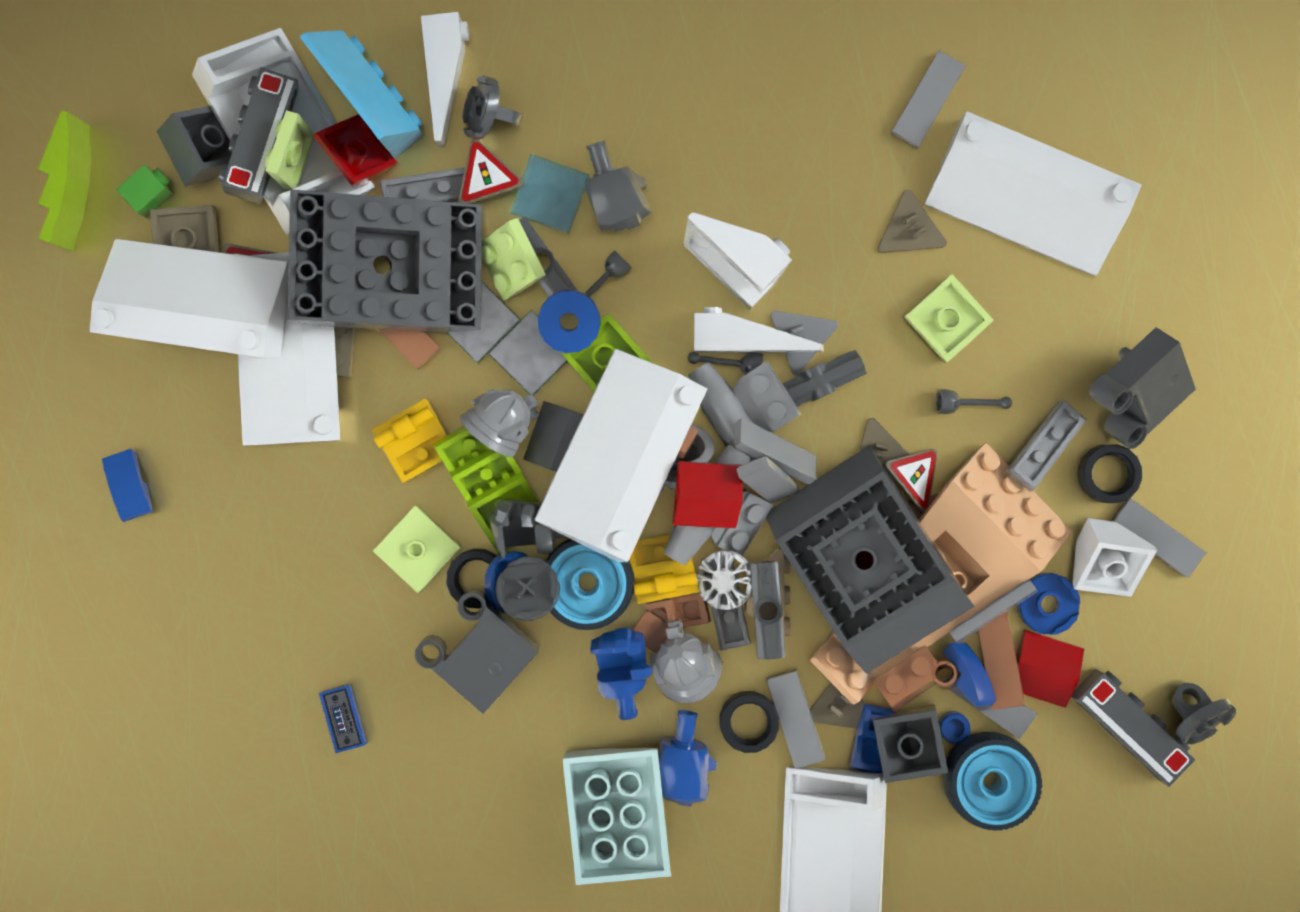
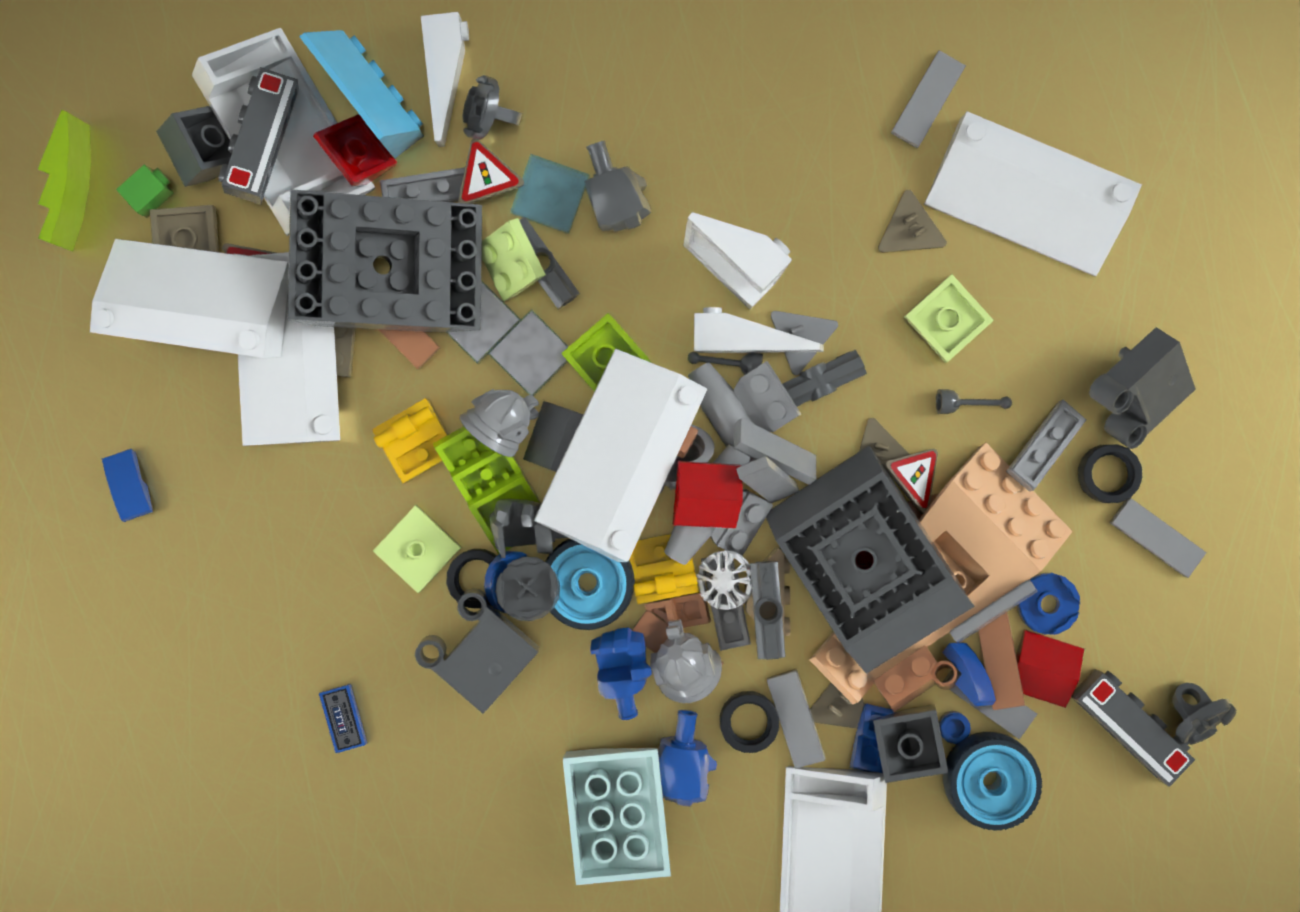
yellowish green plate [265,110,315,190] -> none
blue tile [538,289,601,353] -> none
dark grey hinge [585,250,632,297] -> none
white slope [1073,518,1157,597] -> none

